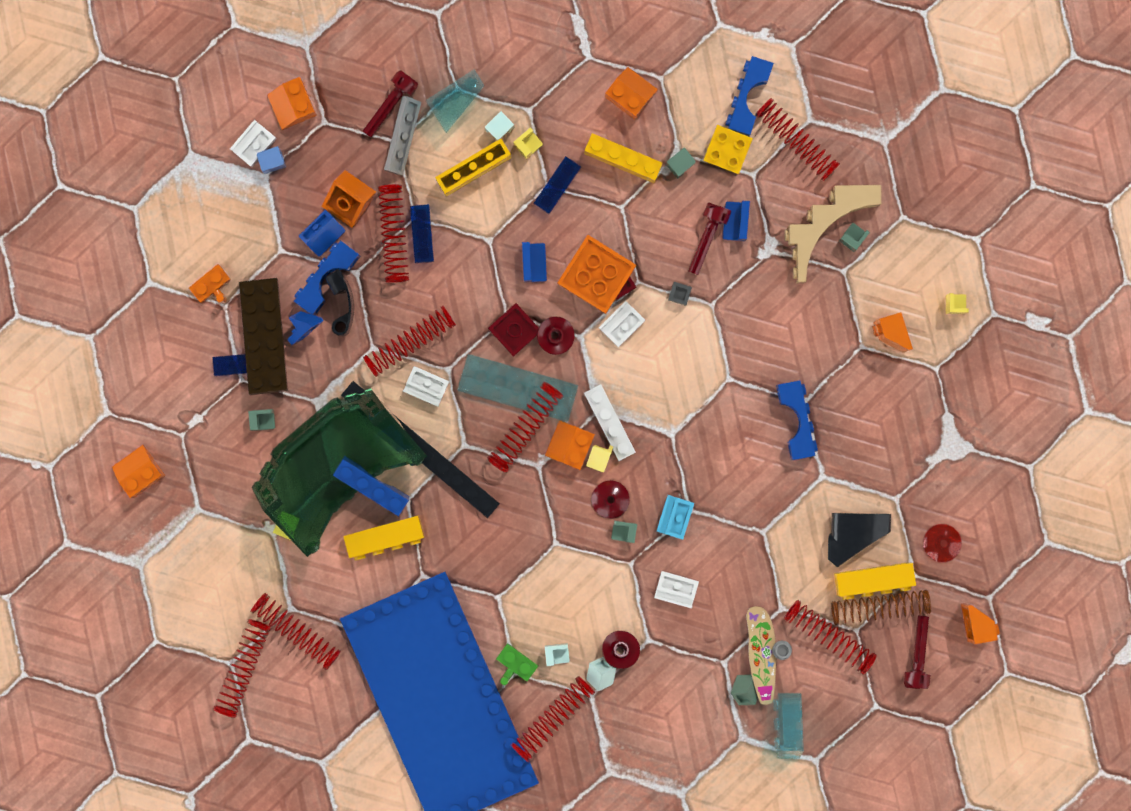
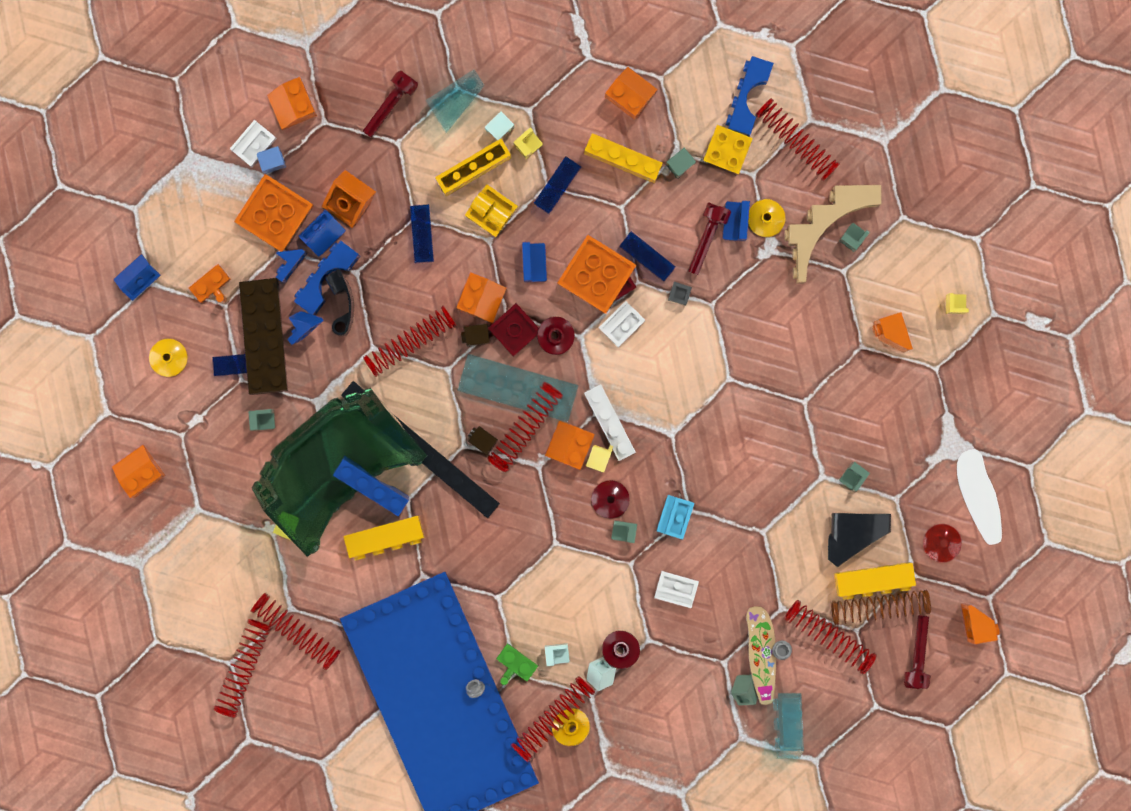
red piece [378,184,410,283] -> none
light grey plate [384,96,421,176] -> none
white plate [403,366,449,407] -> none
blue arch [776,380,818,460] -> none
none -> blue panel [114,254,161,301]
none -> yellow dish [149,339,188,377]
none -> orange plate [234,174,314,252]
none -> blue slope [276,249,307,284]
none -> orange slope [456,272,507,324]
none -> dark brown brick [461,324,490,347]
none -> yellow plate [465,184,518,238]
none -> light grey plate [466,679,485,698]
none -> dark brown brick [467,426,498,455]
none -> yellow dish [552,709,590,746]
none -> clear blue plate [619,231,676,282]
none -> yellow dish [748,199,785,237]
none -> sand green panel [839,462,870,492]
none -> white sticker [957,449,1002,545]

